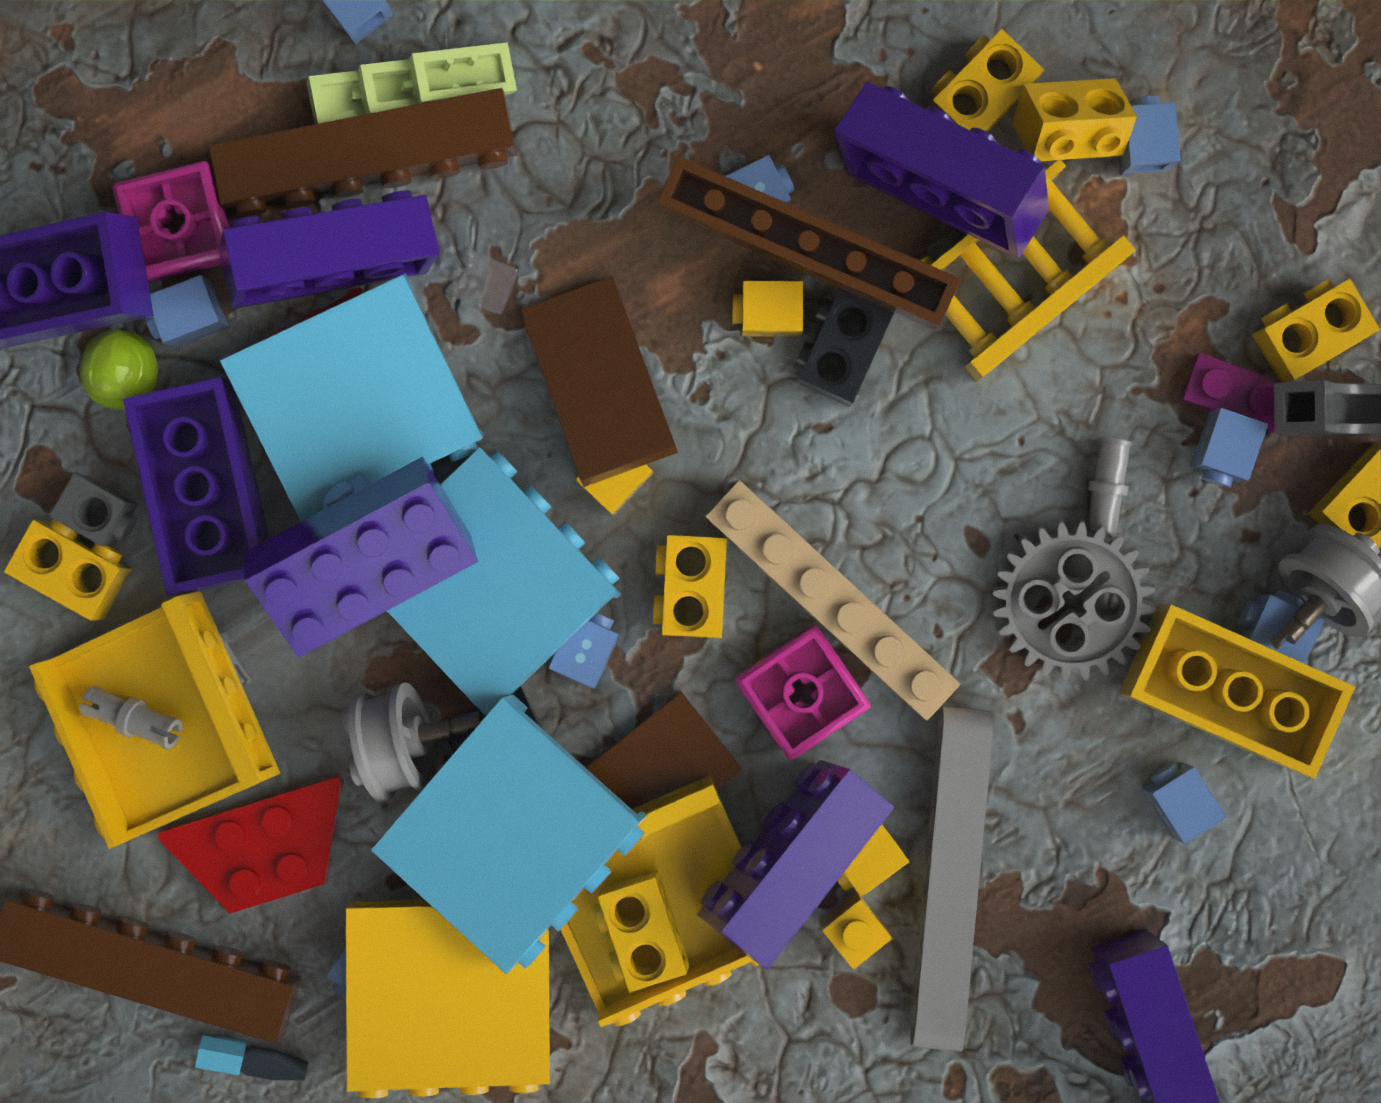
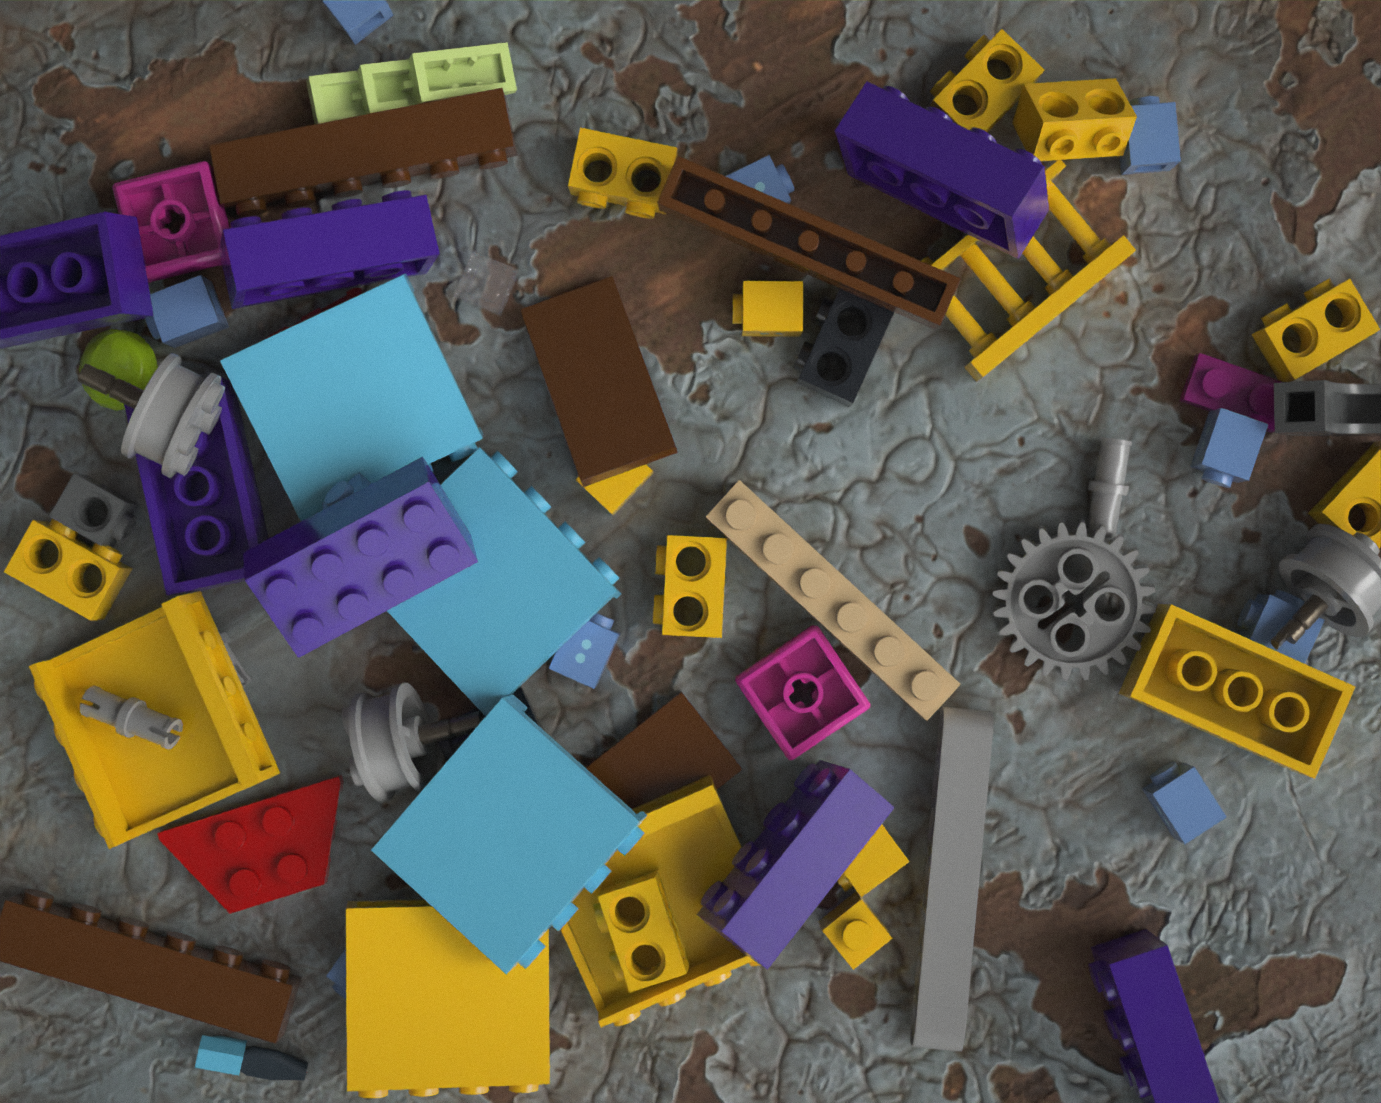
none -> light grey wheel [78,353,225,478]
none -> yellow brick [568,127,678,219]

